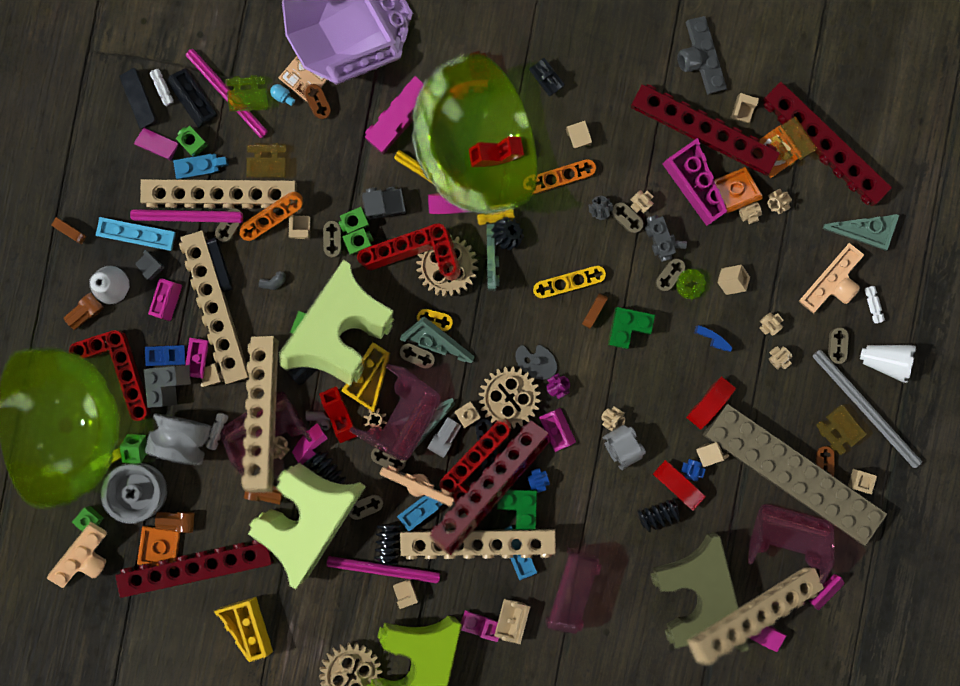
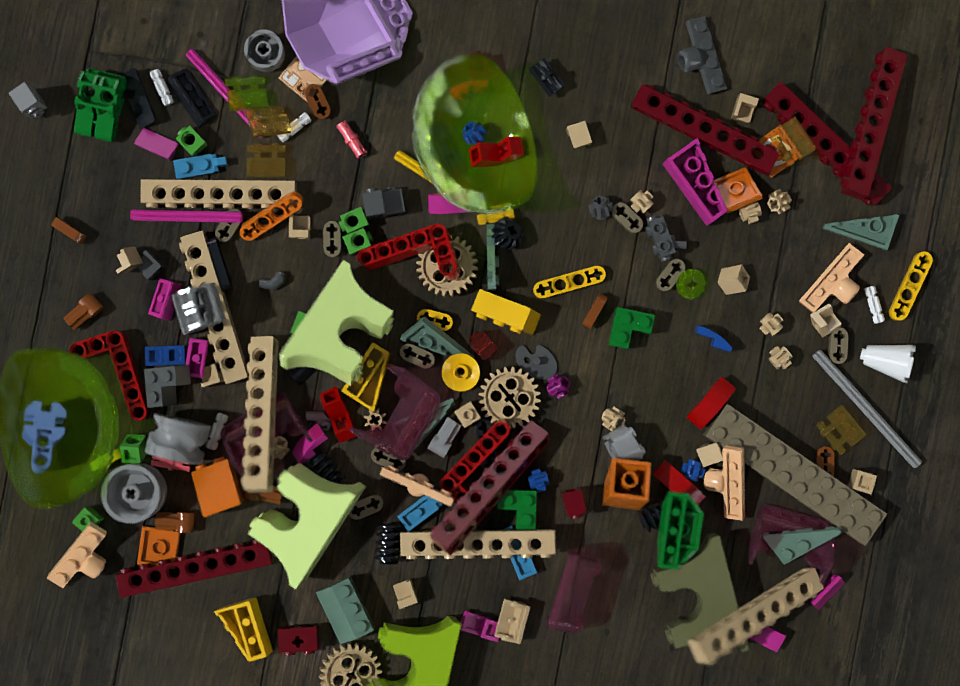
white cone [90,266,130,304] -> none
medium azure plate [96,217,176,251] -> none
medium azure cylinder [270,84,295,106] -> none
dark pink axle [327,556,440,583] -> none
dark pink wedge [365,76,434,155] -> none
orange beam [524,159,596,195] -> none
dark pink slope [539,408,576,452] -> none
none -> light grey brick [9,82,48,118]
none -> medium blue connector [22,401,66,474]
none -> green connector [74,68,127,143]
none -> tan panel [116,246,143,274]
none -> coral pin [151,456,191,472]
none -> light grey connector [172,283,226,335]
none -> orange slope [191,456,246,517]
none -> light grey brick [244,30,285,72]
none -> clear yellow plate [245,105,291,138]
none -> white axle [277,113,311,142]
none -> dark red brick [278,624,320,656]
none -> sand green slope [316,576,375,644]
none -> coral pin [337,120,367,159]
none -> yellow dish [442,353,480,391]
none -> blue gear [461,122,487,145]
none -> clear red brick [469,331,498,361]
none -> yellow wedge [471,289,541,336]
none -> dark red brick [561,487,587,519]
none -> orange slope [601,458,651,510]
none -> green wedge [657,491,703,570]
none -> light nougat plate [704,445,745,521]
none -> sand green wing [763,527,842,565]
none -> tan panel [810,304,841,338]
none -> dark red brick [840,47,908,200]
none -> yellow beam [889,251,933,321]

